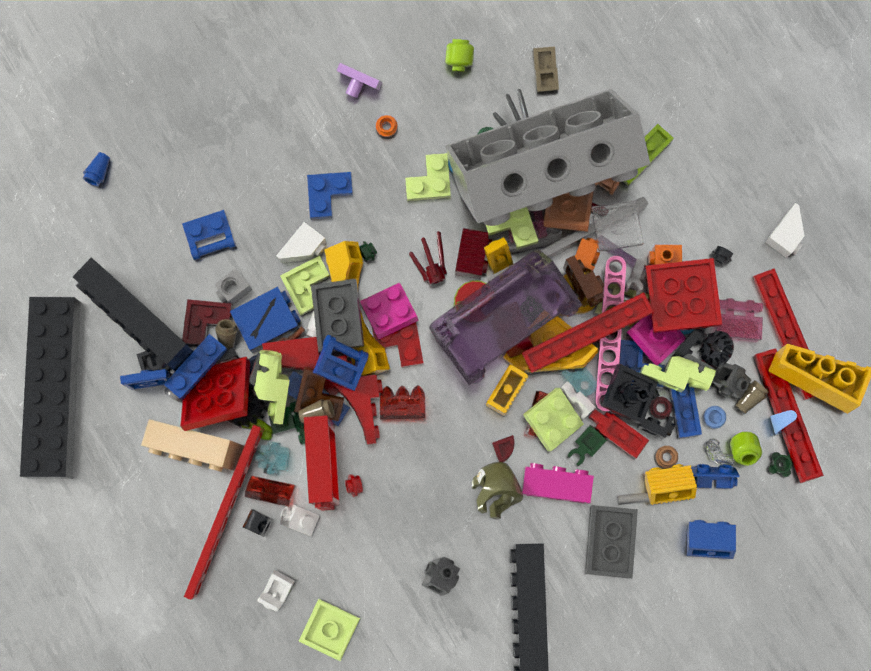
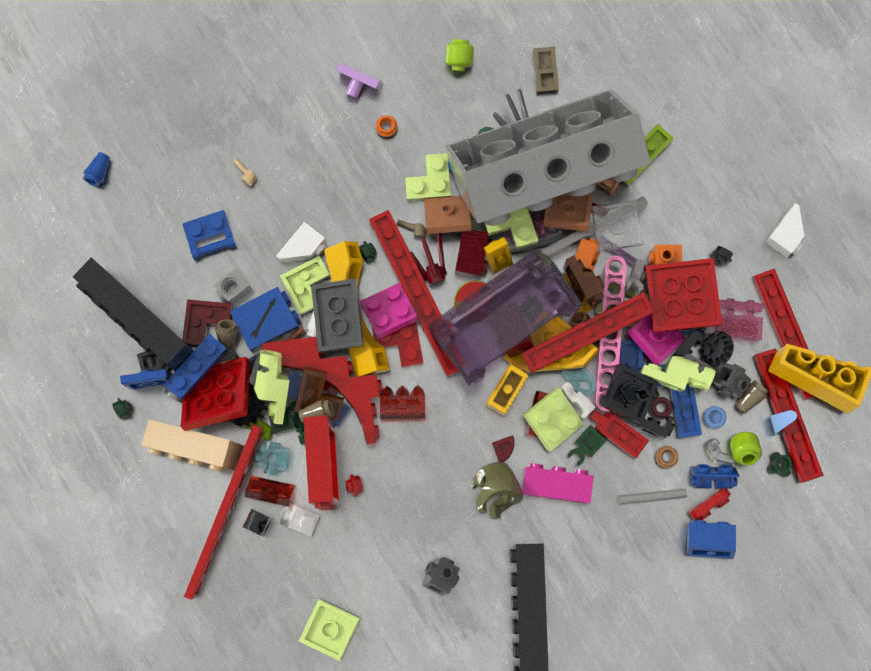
black brick [20,297,81,479] -> none
white bracket [258,570,295,612] -> none
blue plate [307,172,353,220] -> none
blue plate [313,335,368,391] -> none
dark grey plate [586,505,638,579] -> none
yellow brick [645,464,697,505] -> none
none -> dark green plate [112,398,131,420]
none -> tan hand [233,158,257,186]
none -> red plate [369,210,467,377]
none -> dark tan hand [397,219,426,238]
none -> nougat plate [424,196,471,234]
none -> medium nougat plate [570,312,591,328]
none -> red plate [688,487,731,520]

